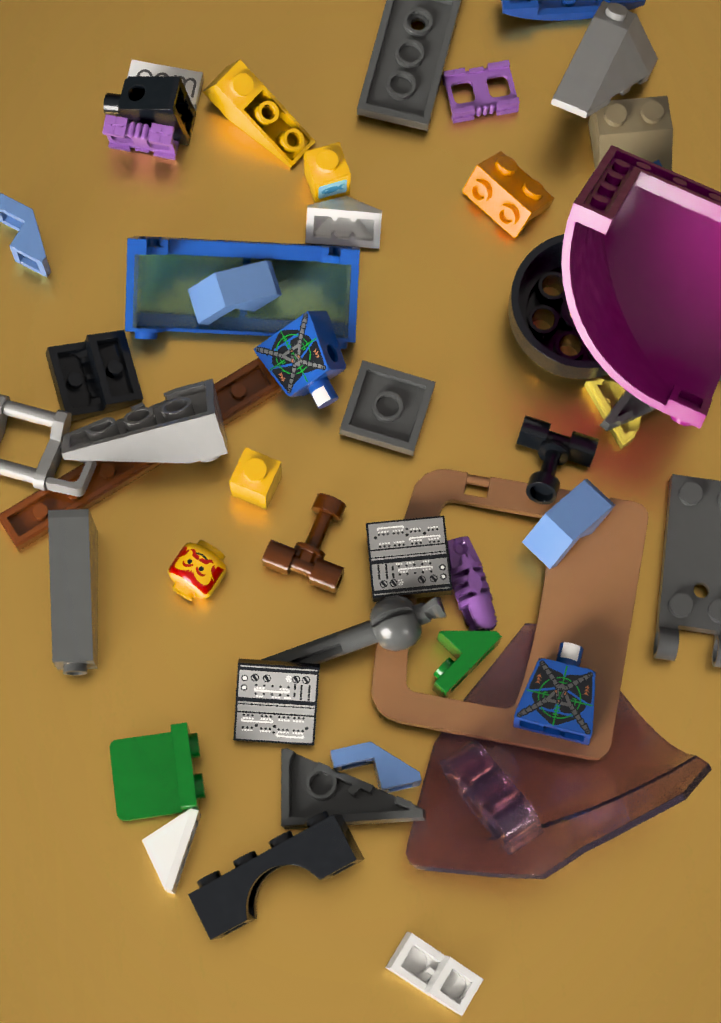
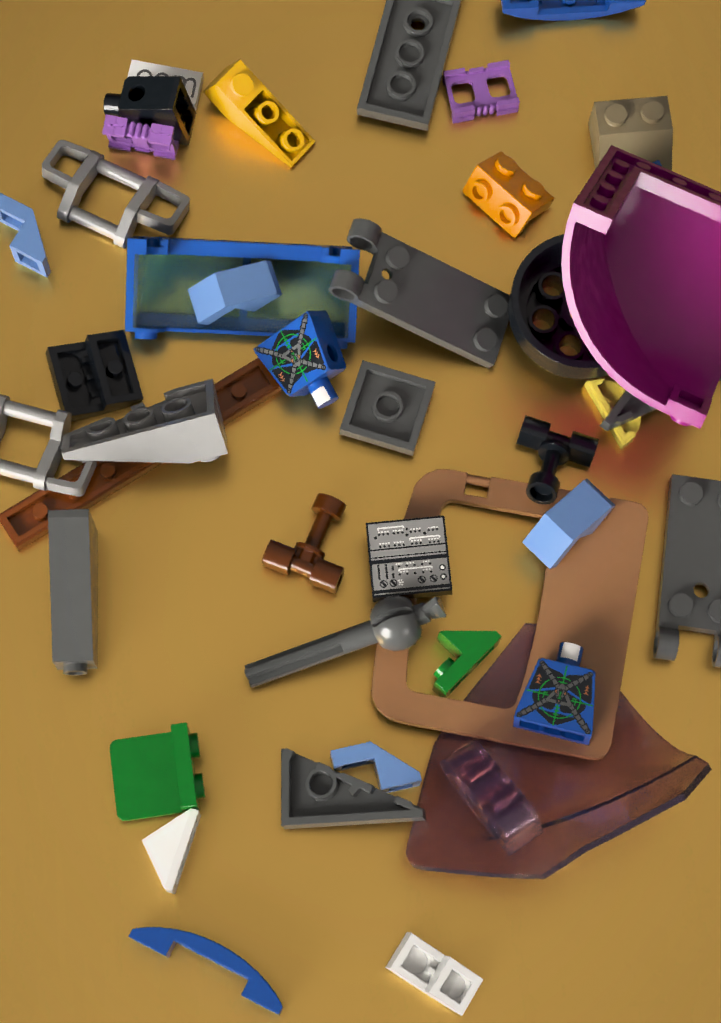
yellow head [168,540,227,601] -> none
black arch [188,811,364,940] -> none
yellow brick [229,447,282,510] -> none
light grey tile [233,659,320,745] -> none
yellow brick [304,142,351,203] -> none
white slope [305,196,382,249] -> none
medium lavender hinge [447,536,497,631] -> none
light grey wedge [551,1,658,118] -> none
none -> light grey bar [42,140,190,249]
none -> blue slope [128,927,283,1016]
none -> dark grey hinge [328,218,510,368]

